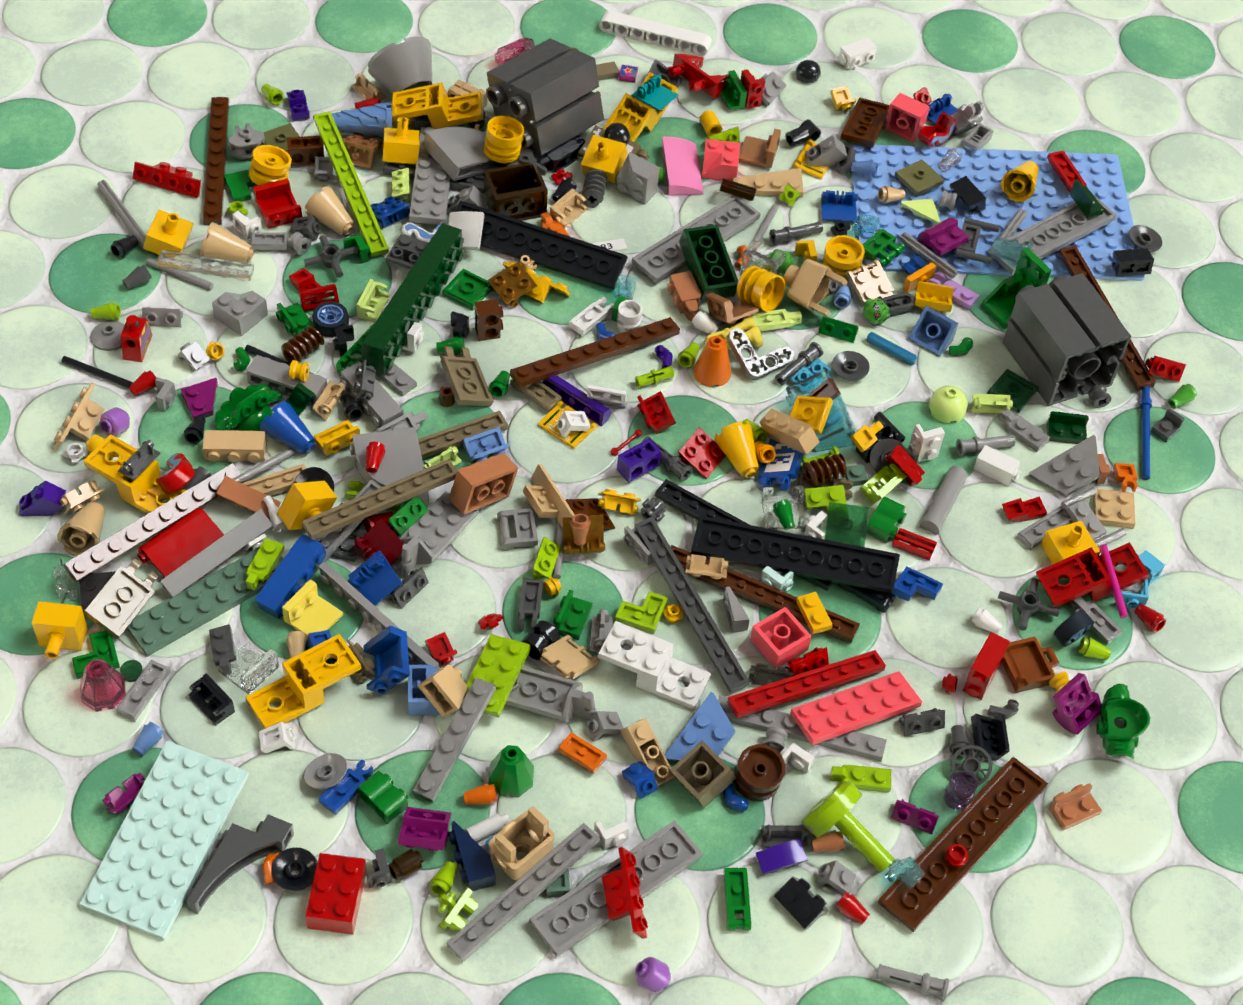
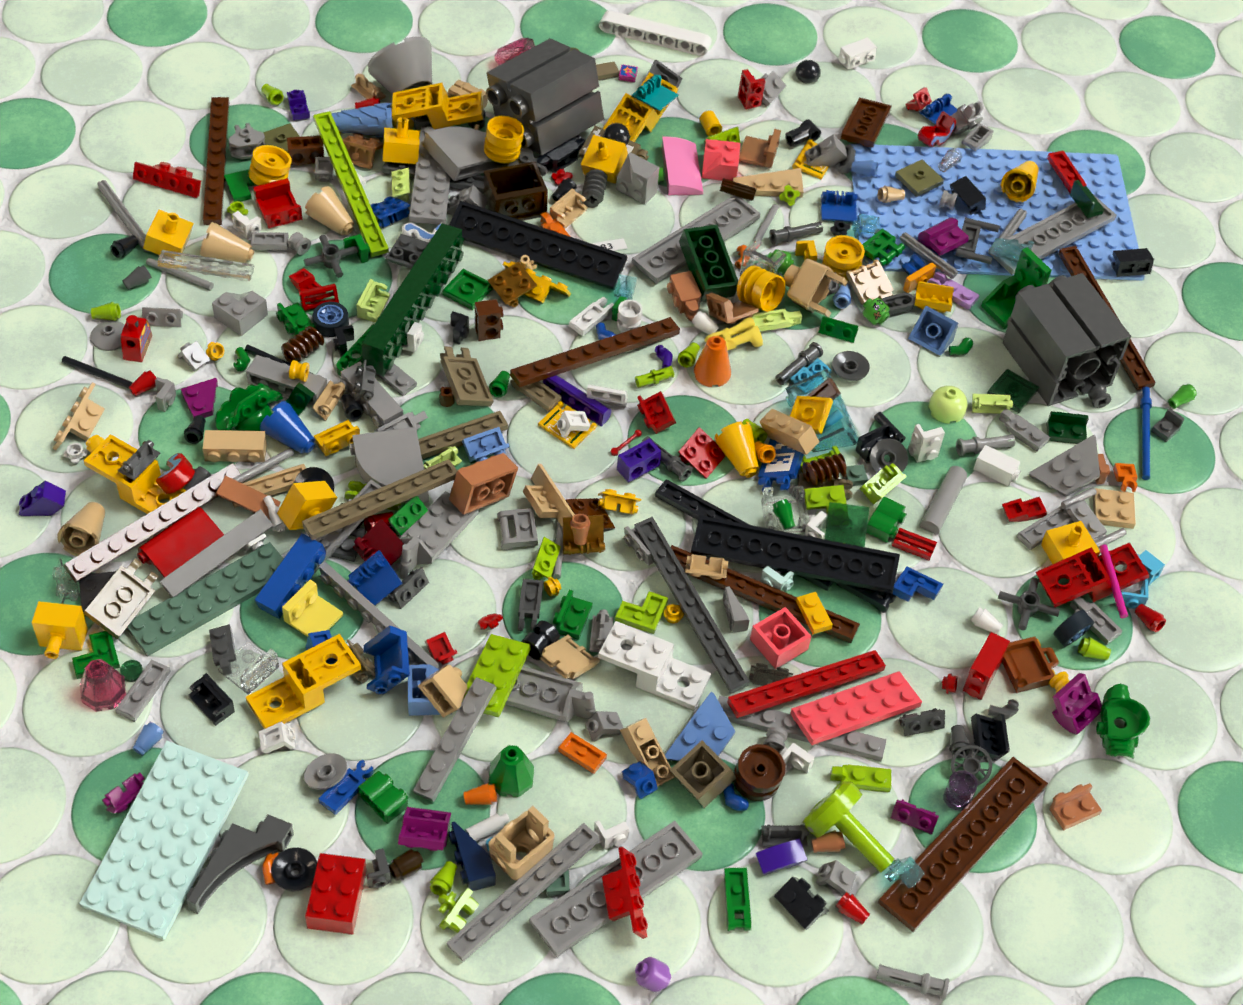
tan hinge [60,481,104,514] -> none
medium lavender head [99,407,130,436] -> none
lime hinge [246,538,285,591] -> none
tan cone [286,631,307,659] -> none
dark grey bracket [289,215,321,241] -> none
red cone [366,441,386,473] -> none
green cone [436,336,465,354] -> none
white slope [448,211,484,250] -> none
dark grey gear [641,498,666,522] -> none
red hose [667,54,728,99] -> none
green bracket [720,70,747,110] -> none
light grey beam [727,328,794,380] -> none
red hinge [785,647,829,676] -> none
yellow bracket [830,86,856,111] -> none
yellow plate [850,421,884,452] -> none
dark azure axle [866,332,917,365] -> none
red bracket [884,445,925,486] -> none
coral slope [885,93,930,143] -> none
yellowish green tile [900,199,941,225] -> none
red plate [945,844,968,867] -> none
dark grey dish [1129,225,1163,252] -> none
red hinge [1145,356,1186,382] -> none

